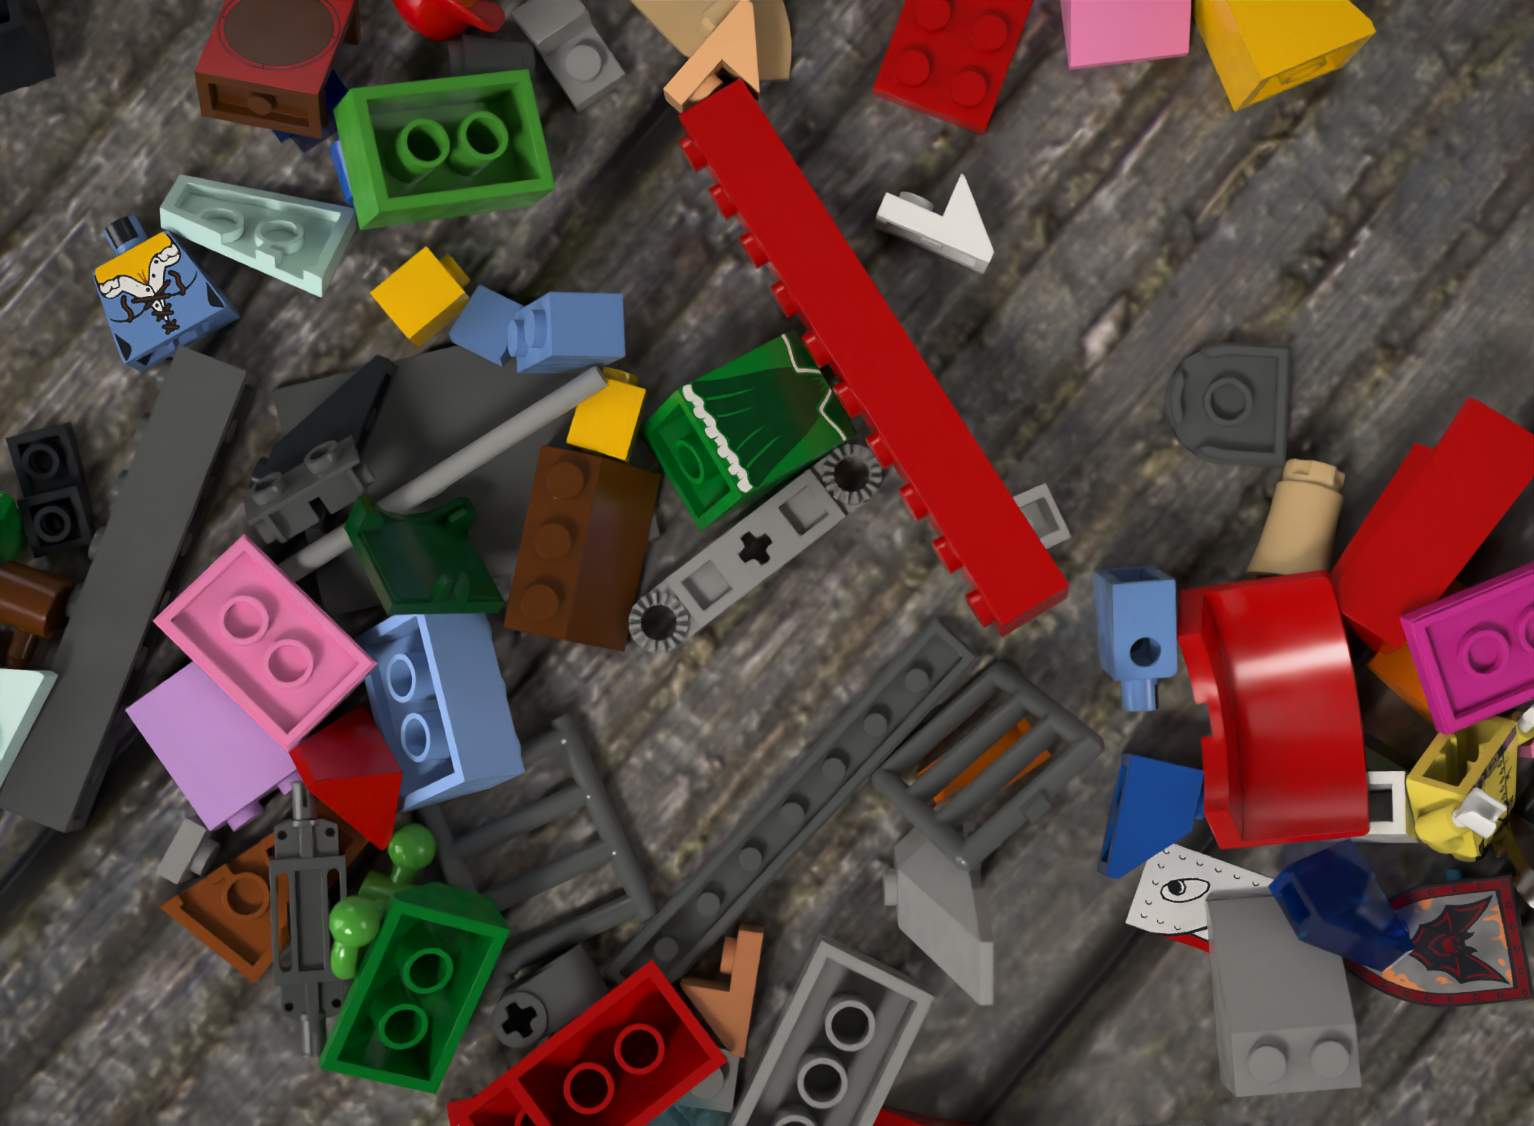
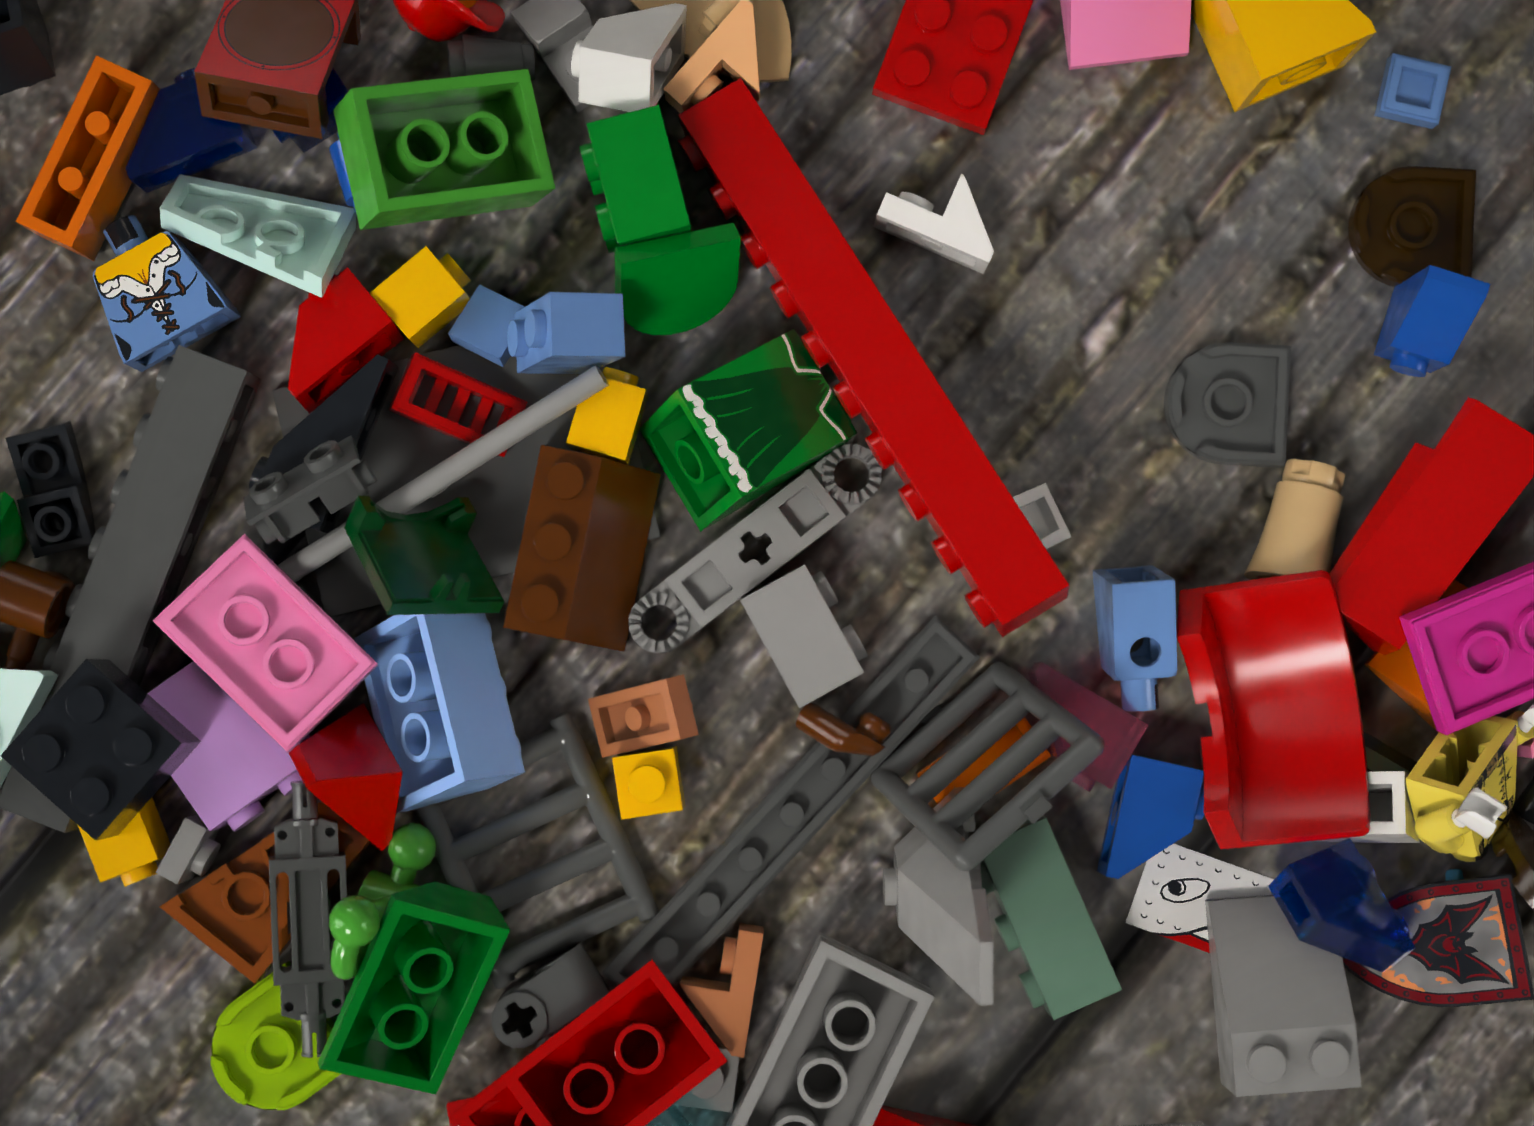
none -> black brick [0,659,201,841]
none -> orange brick [16,55,172,261]
none -> yellow brick [78,798,171,887]
none -> clear blue slope [125,68,257,193]
none -> lime tile [210,961,341,1110]
none -> red slope [288,267,404,414]
none -> red slope [388,352,528,458]
none -> white slope [571,3,687,112]
none -> green brick [579,105,692,253]
none -> nougat slope [588,674,699,758]
none -> yellow brick [612,746,686,820]
none -> green tile [615,223,741,335]
none -> light grey brick [740,564,868,708]
none -> reddish brown arm [796,702,892,756]
none -> sand green brick [980,816,1122,1020]
none -> clear pink slope [1028,662,1148,792]
none -> dark brown tile [1348,166,1476,287]
none -> medium blue tile [1374,53,1451,129]
none -> blue slope [1374,265,1490,377]

